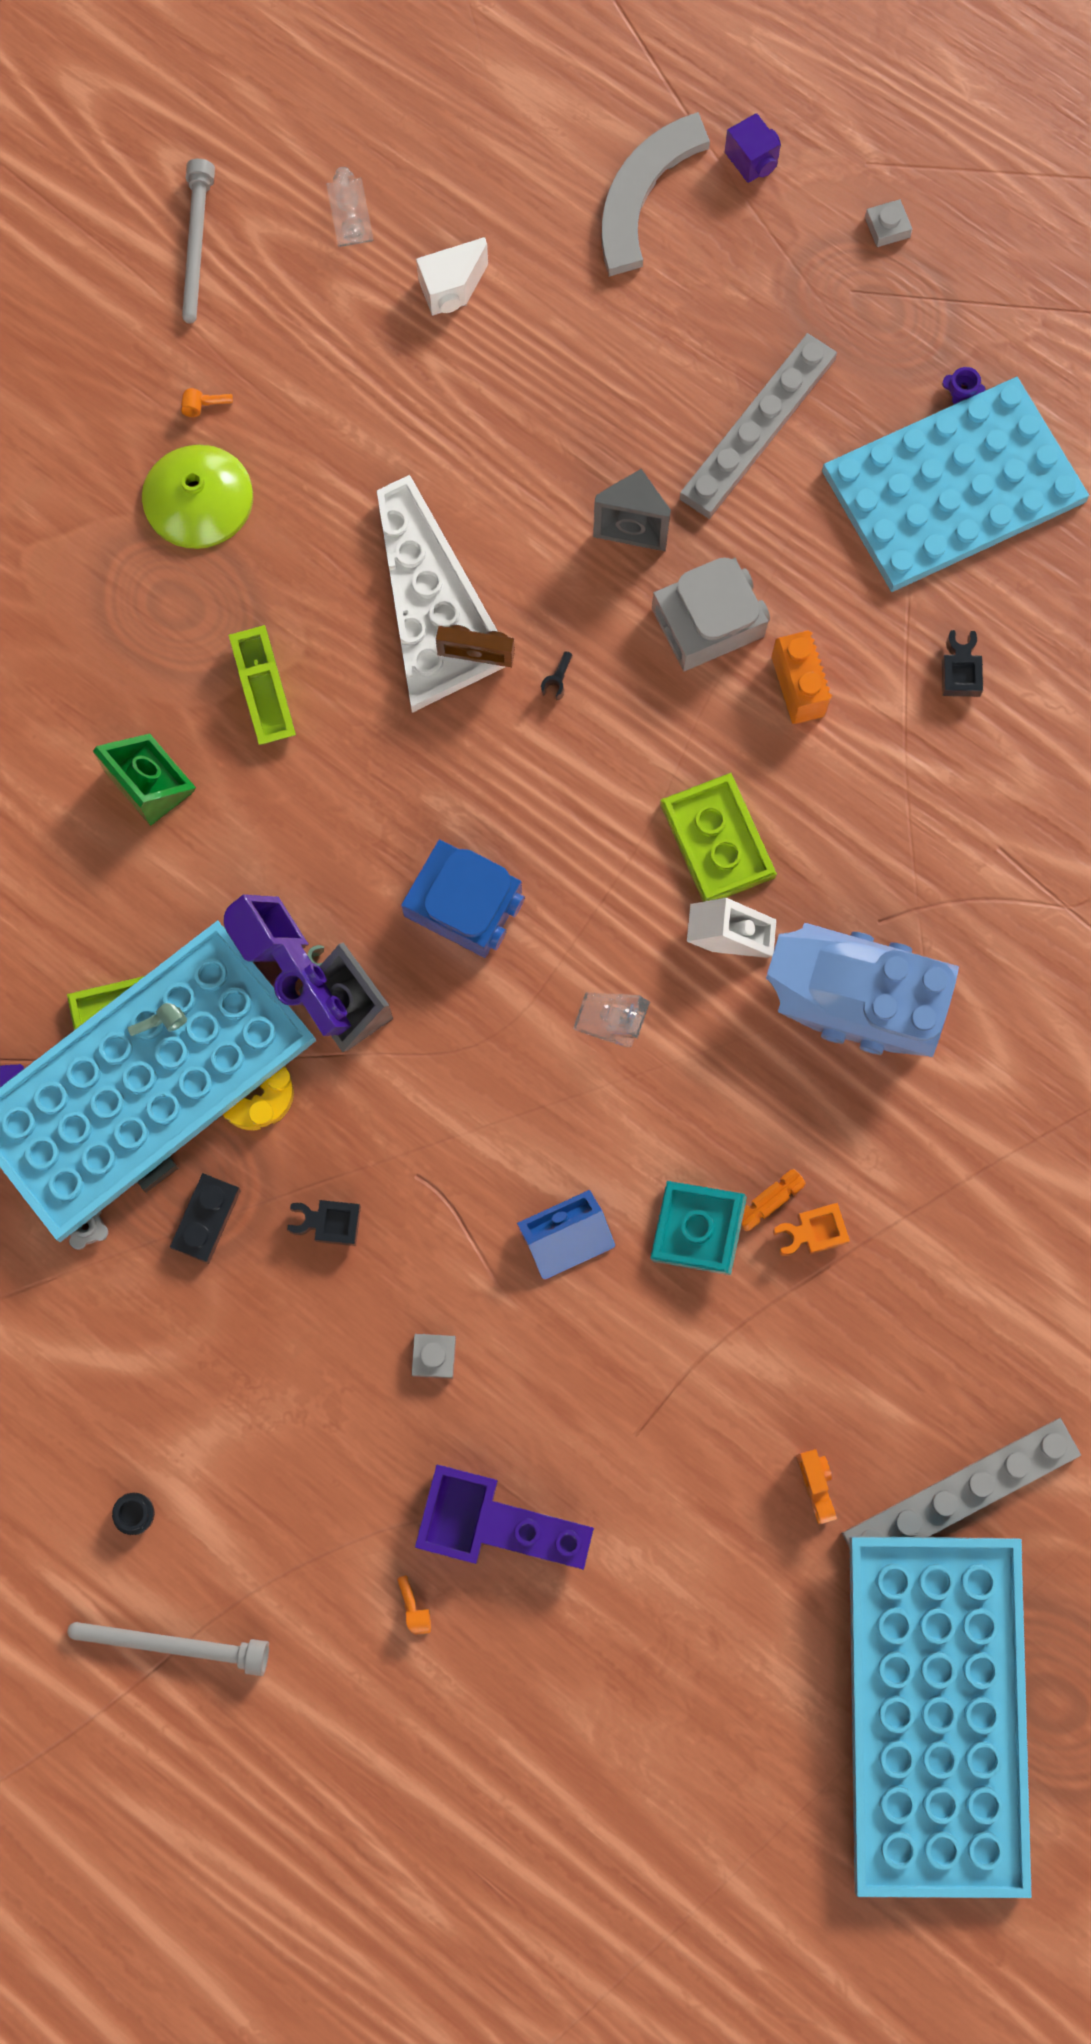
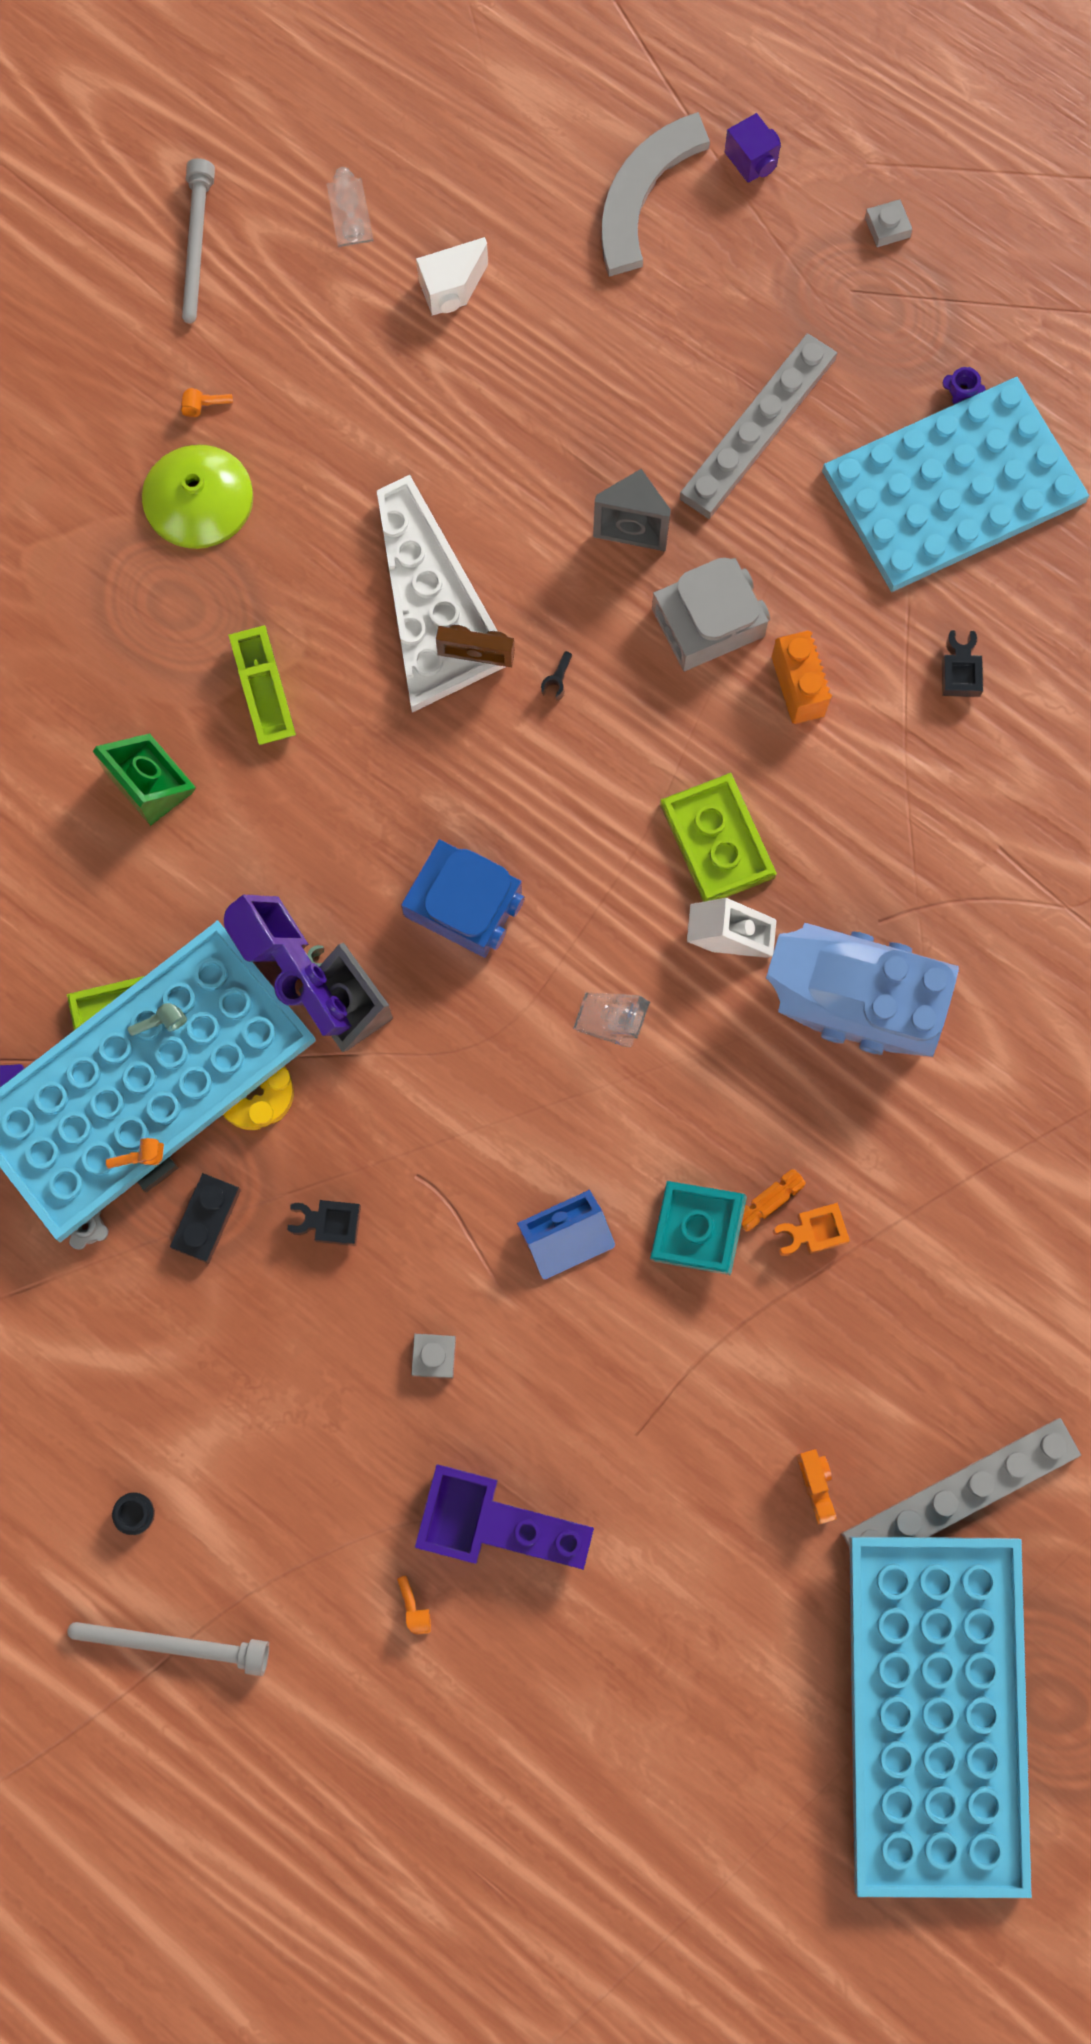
none -> orange hand [106,1138,164,1169]

